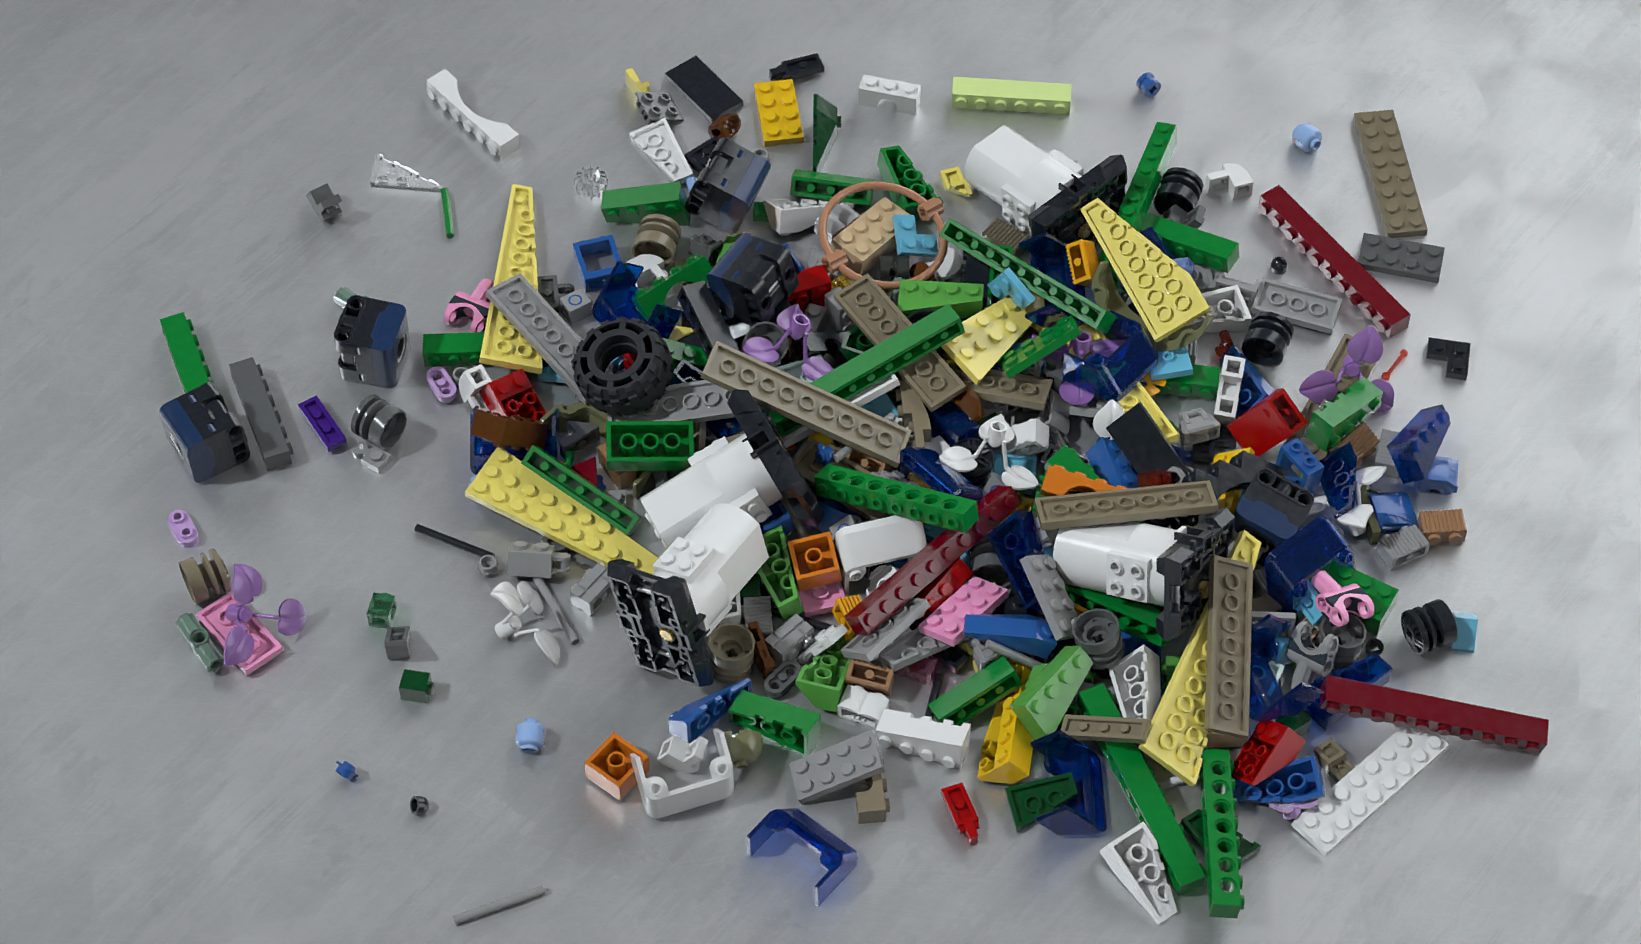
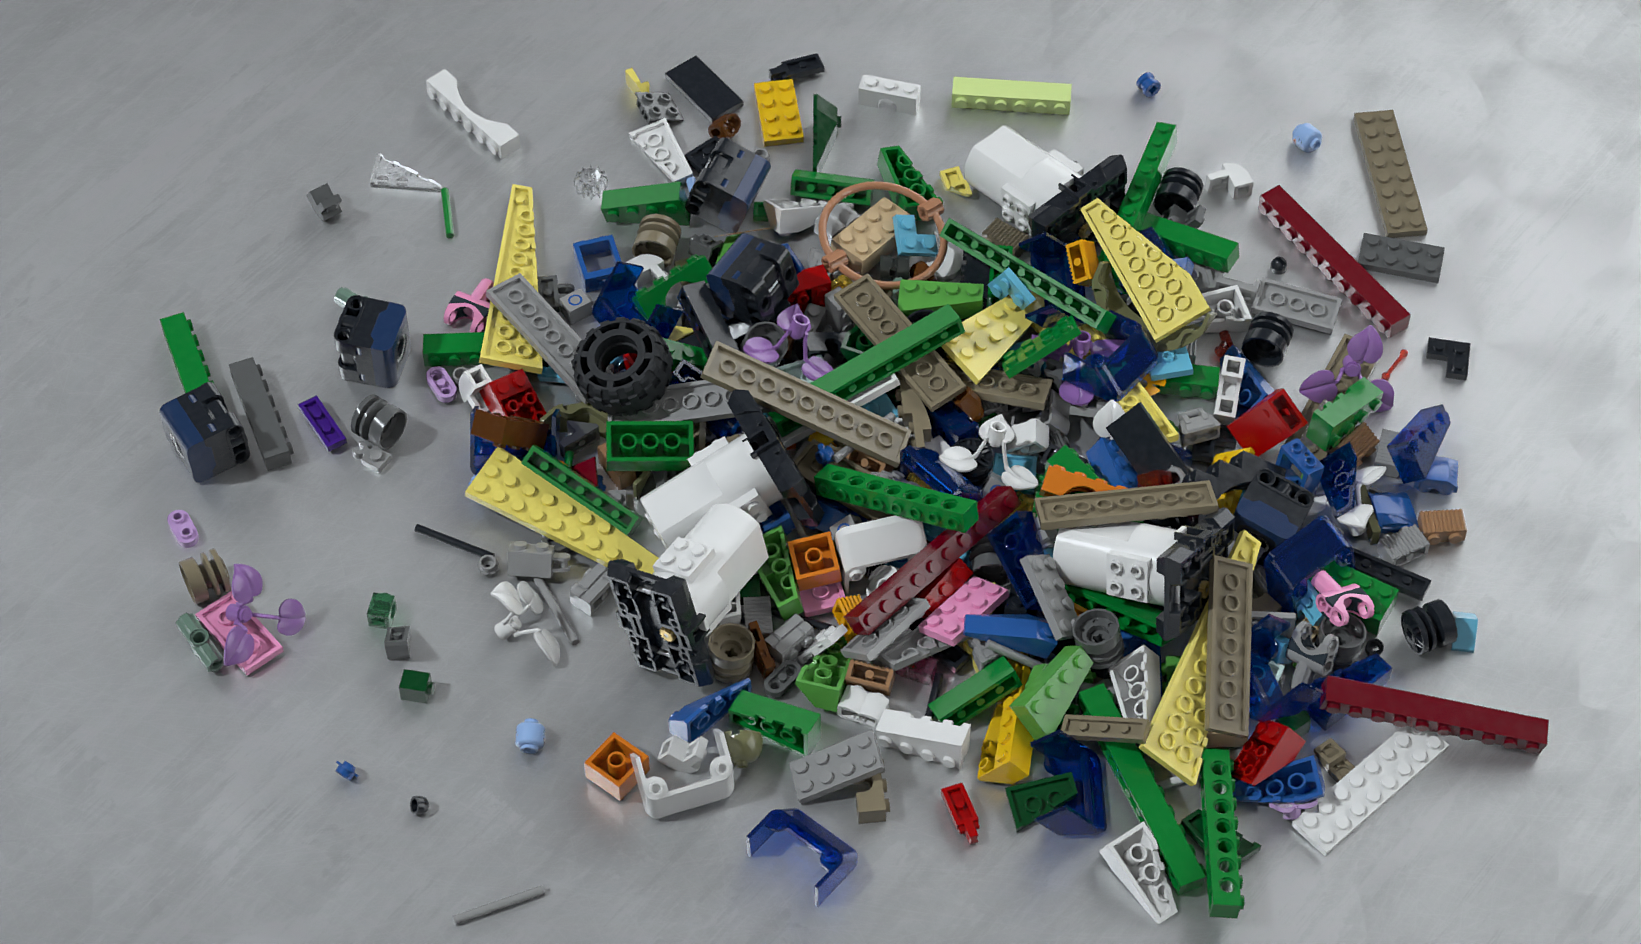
none -> black plate [1342,546,1432,601]

